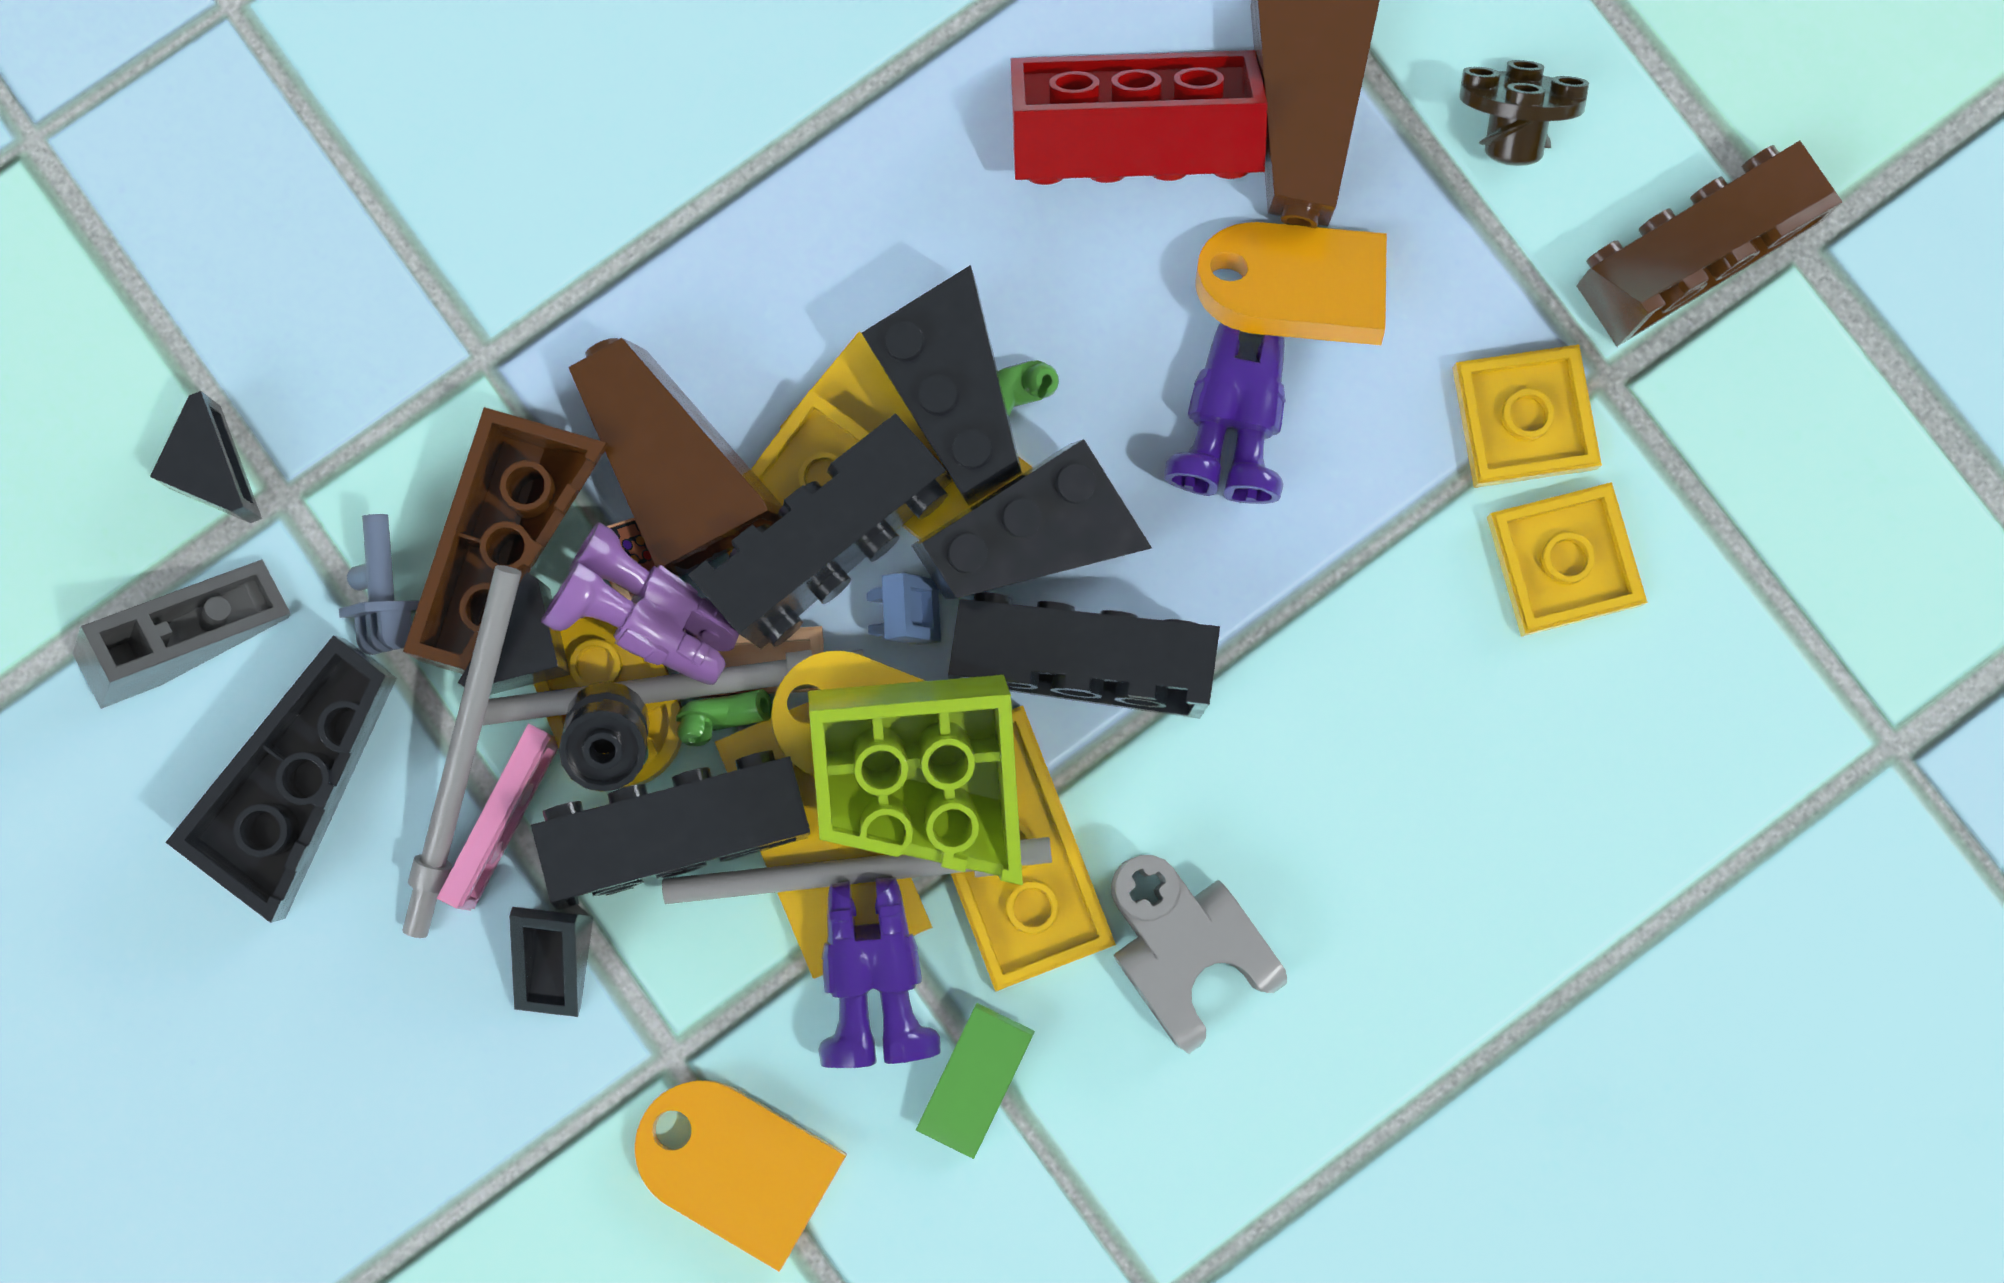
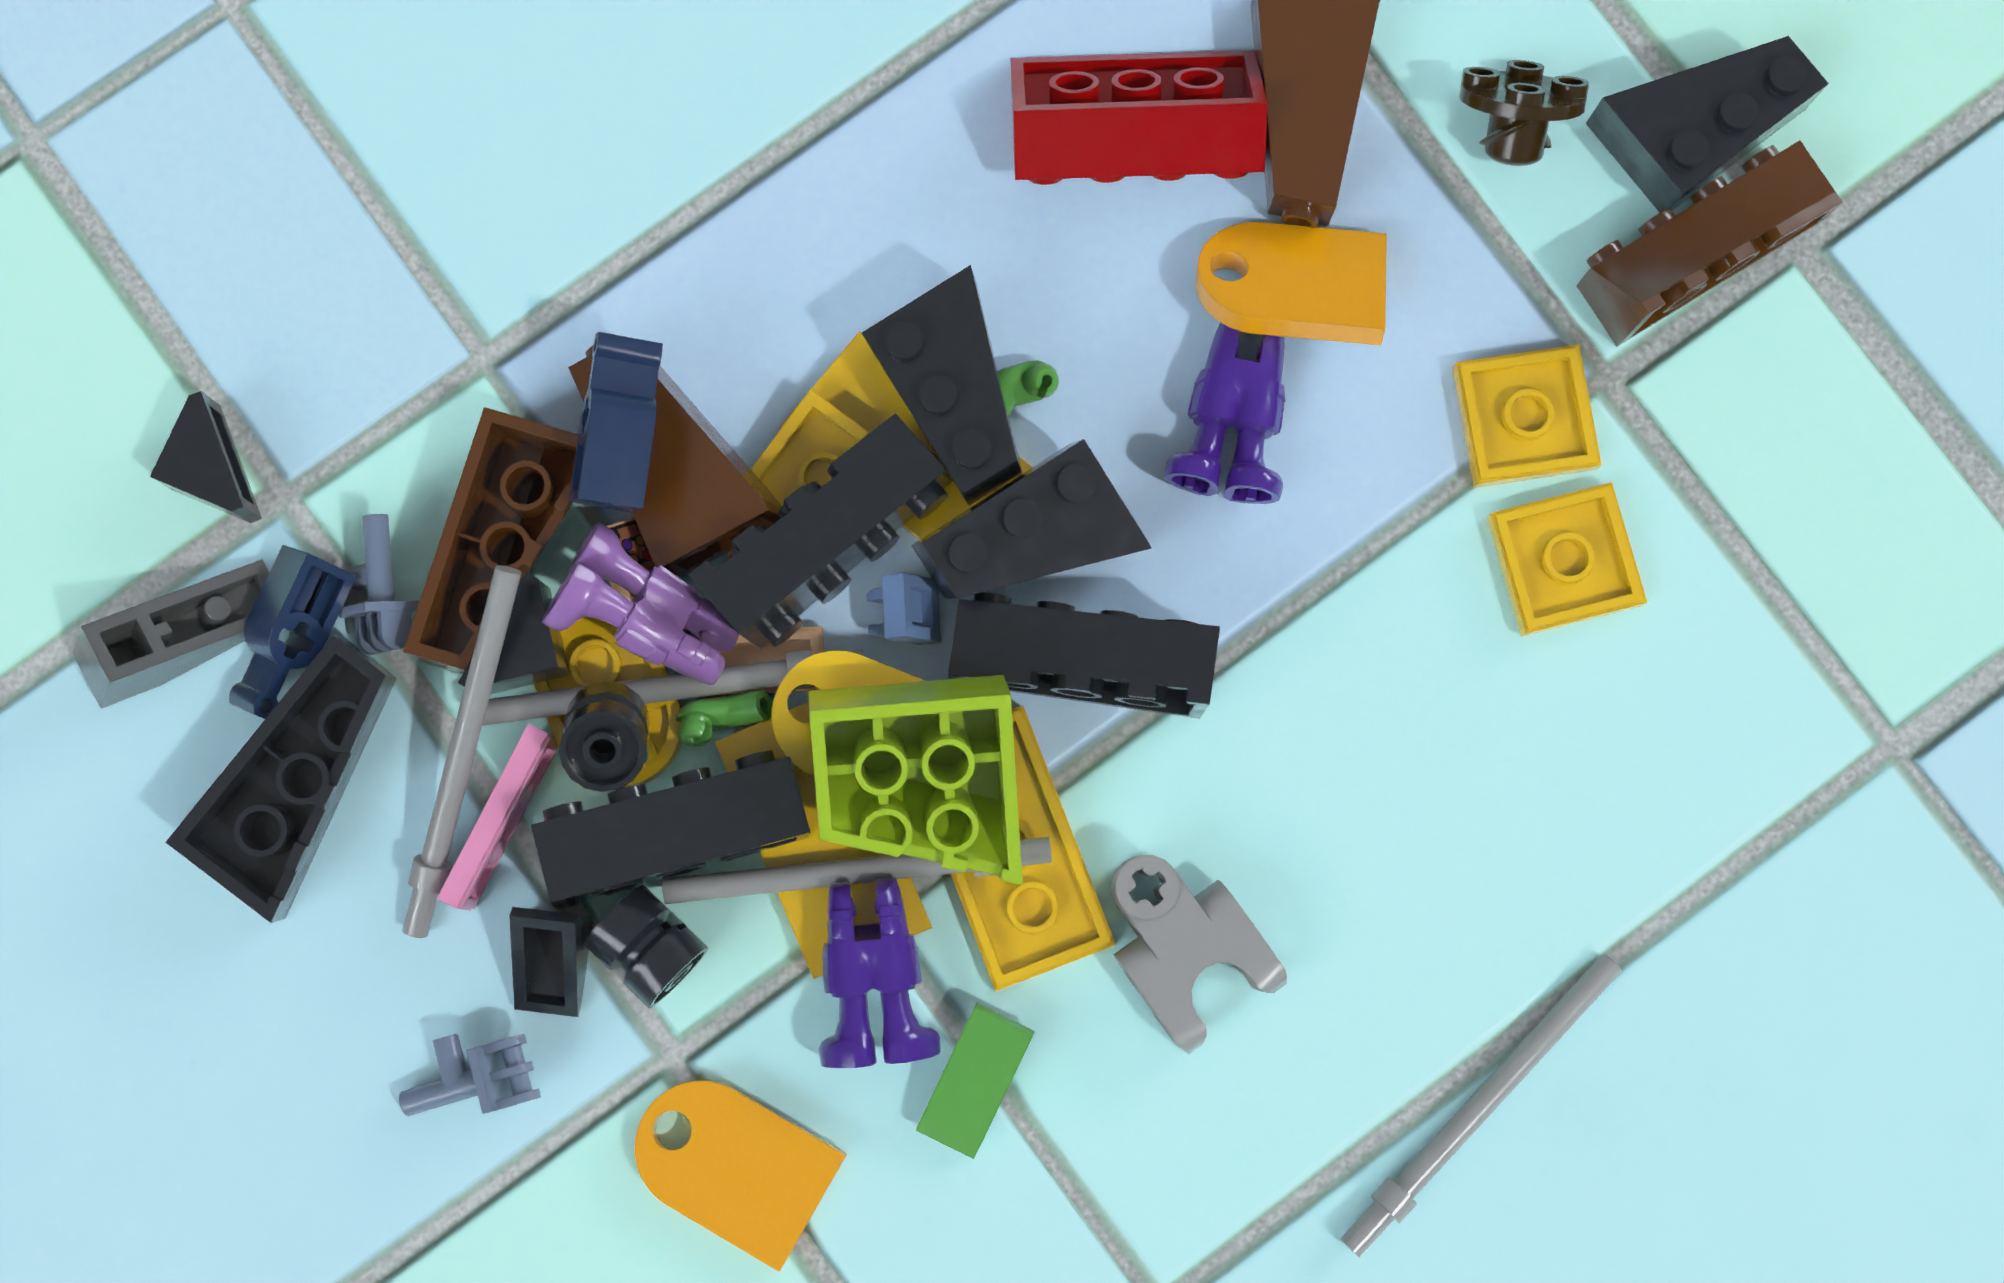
none -> dark blue piece [229,545,357,719]
none -> sand blue arm [399,1034,541,1116]
none -> dark blue piece [568,332,663,512]
none -> black wheel [584,884,709,1008]
none -> light grey bar [1340,954,1622,1258]
none -> black wedge [1586,36,1829,213]

